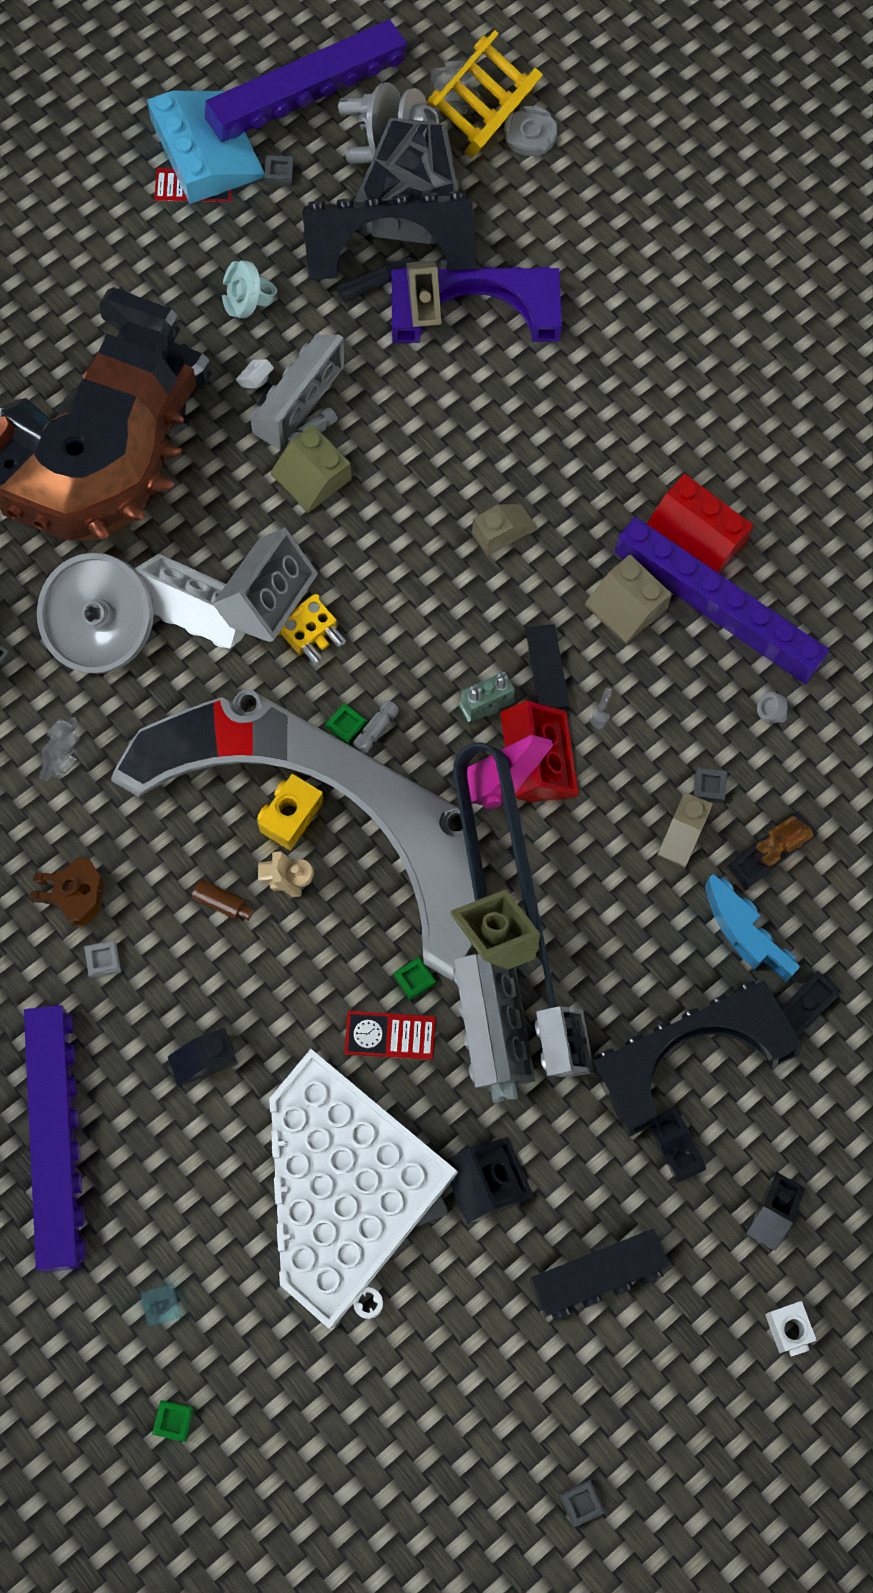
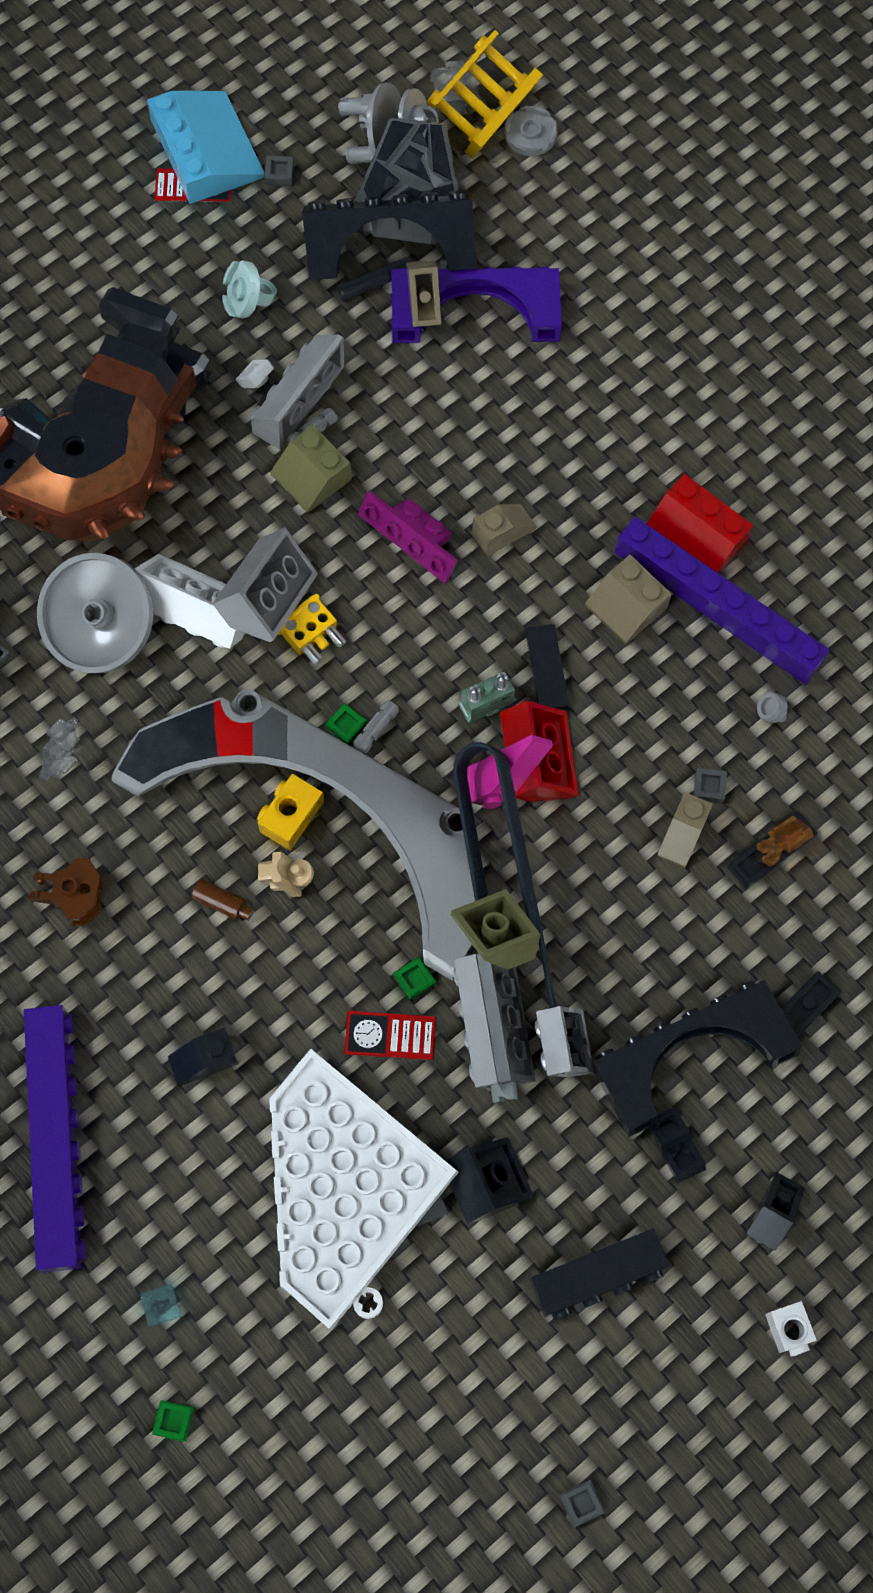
light grey tile [84,940,121,979] -> none
dark purple brick [205,19,407,143] -> none
clear hand [589,688,612,730] -> none
dark azure slope [705,874,800,983] -> none
none -> magenta bracket [358,491,458,584]

